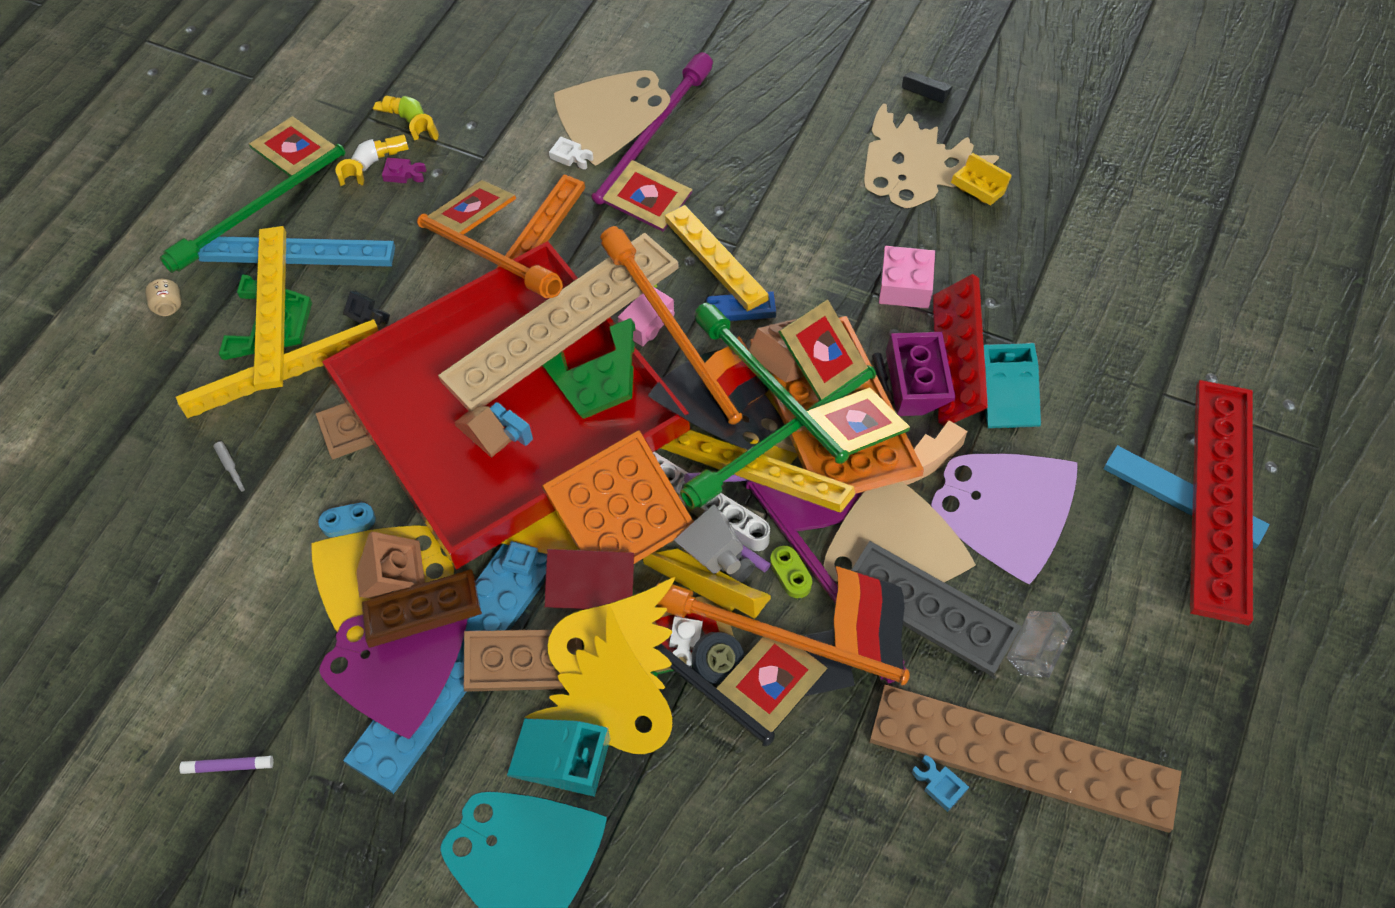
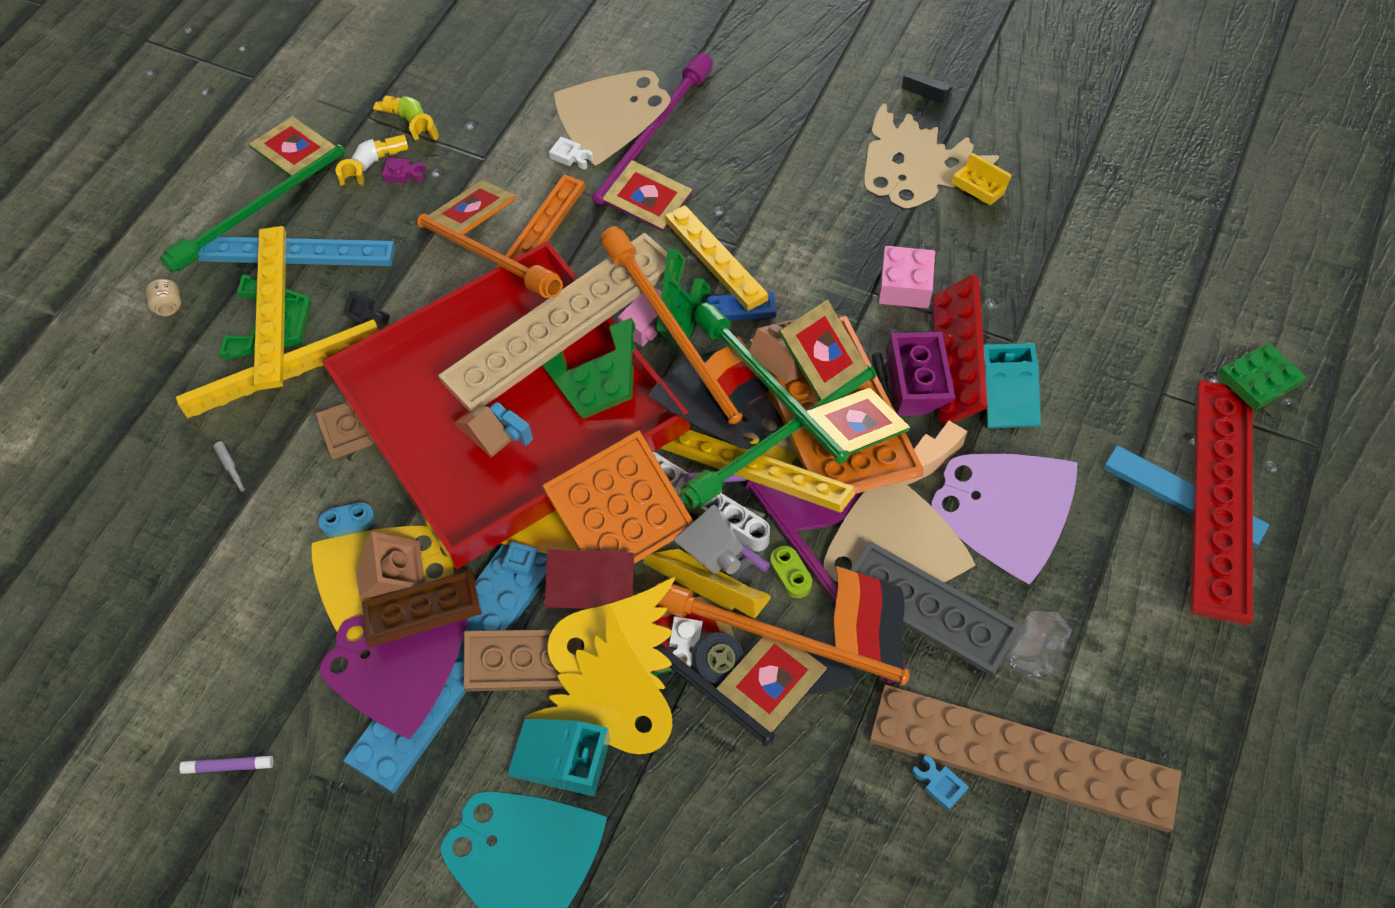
none -> green wing [657,248,711,349]
none -> green plate [1216,343,1307,411]

